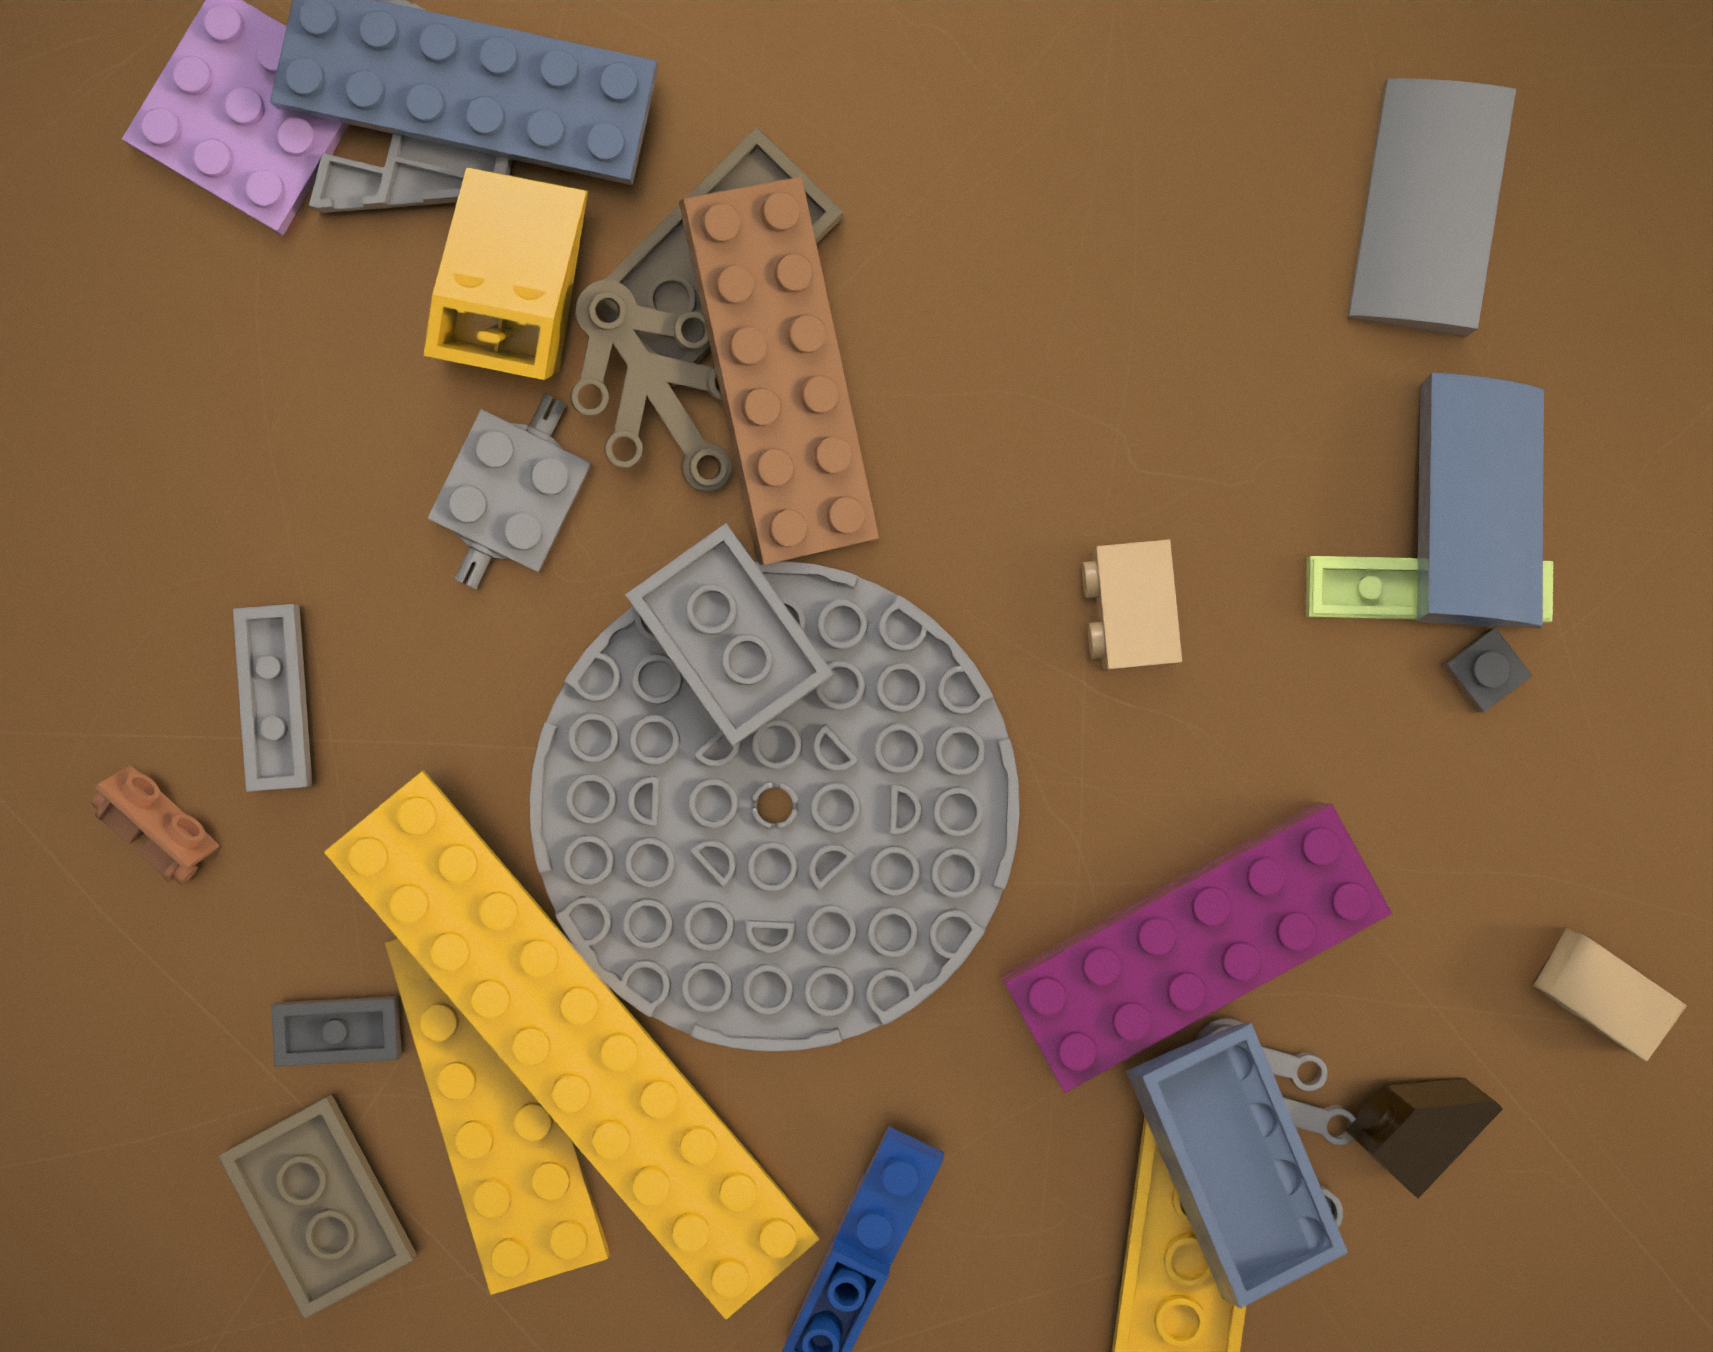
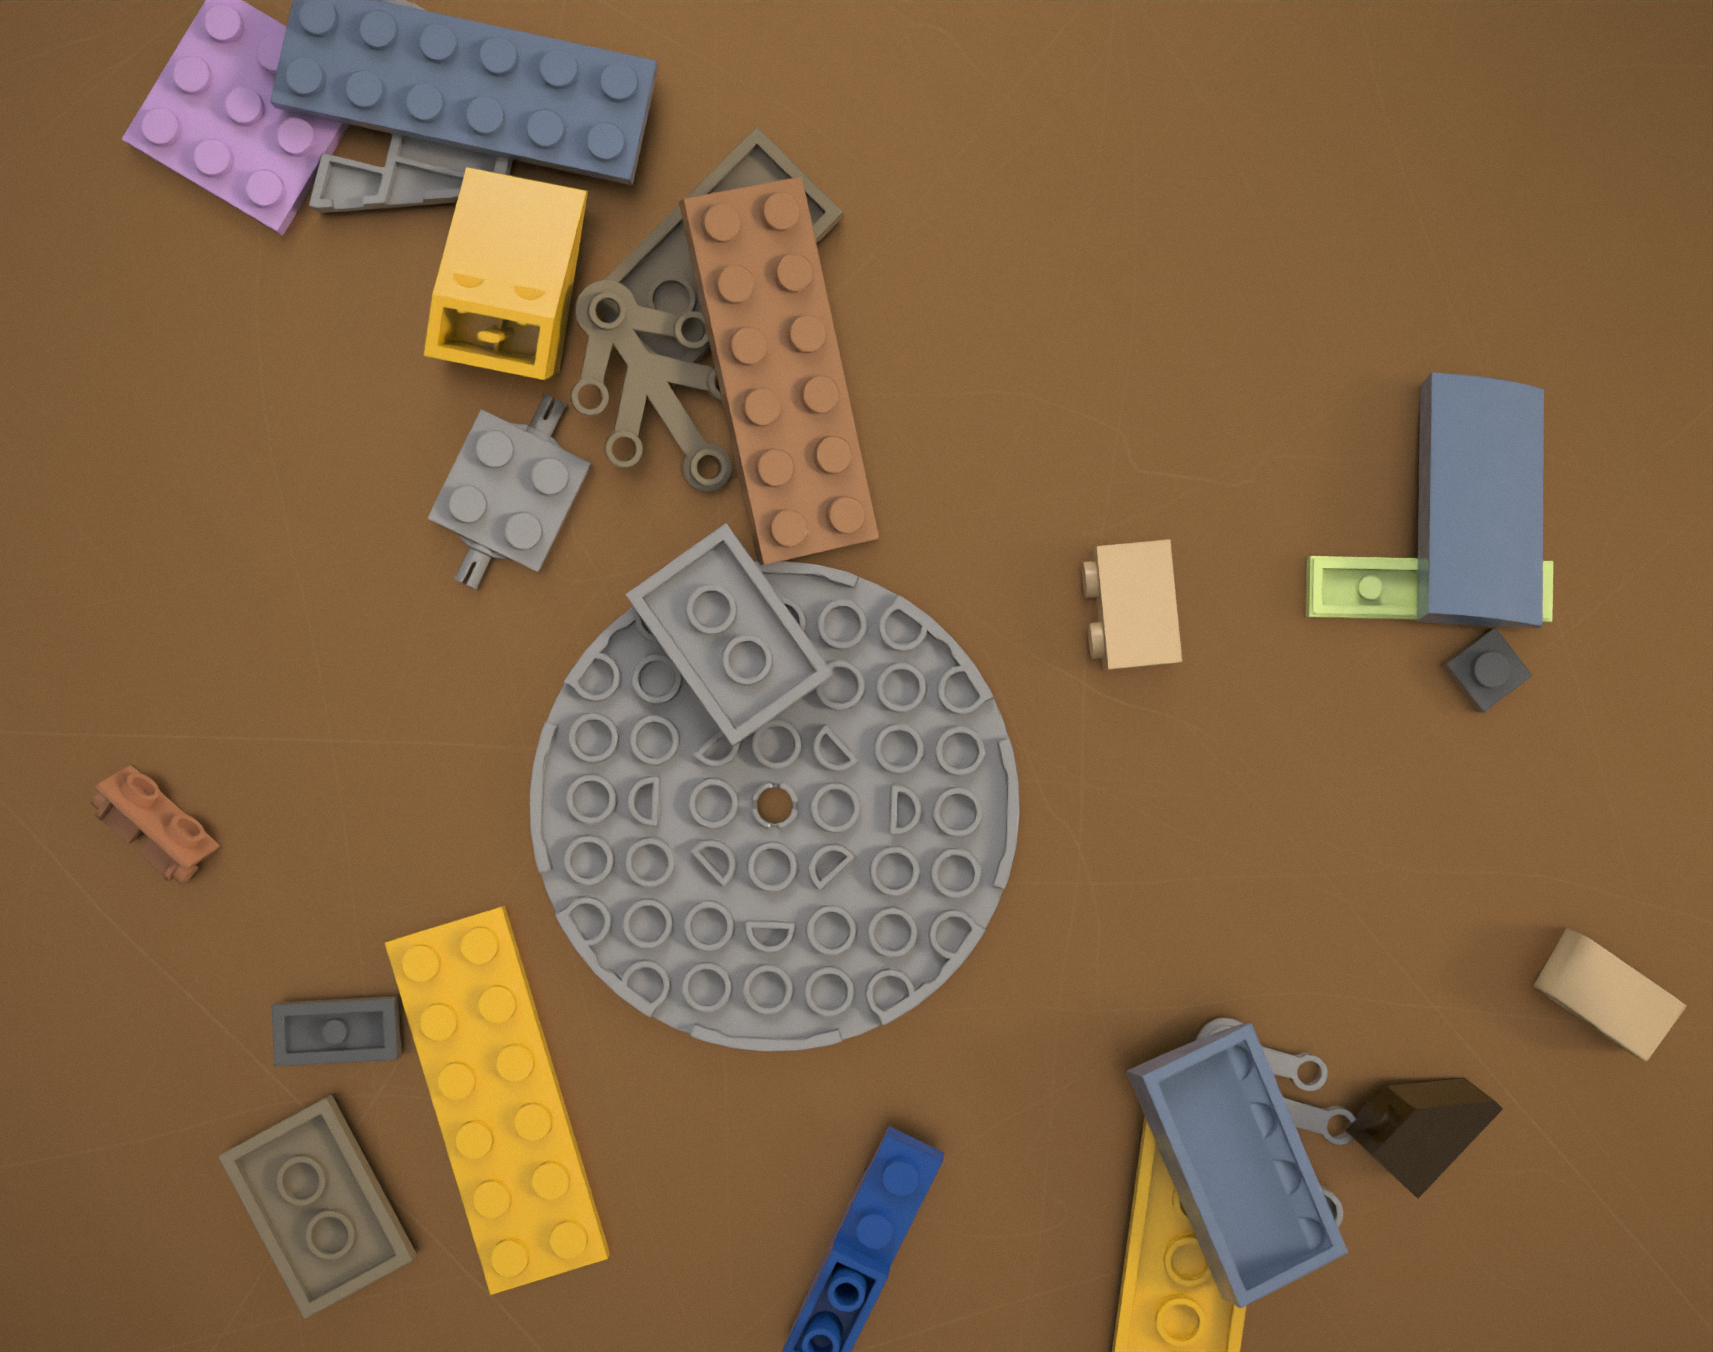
light grey plate [233,604,313,792] -> none
yellow plate [324,770,820,1320] -> none
magenta brick [1000,802,1392,1093] -> none
light grey slope [1347,78,1516,337] -> none

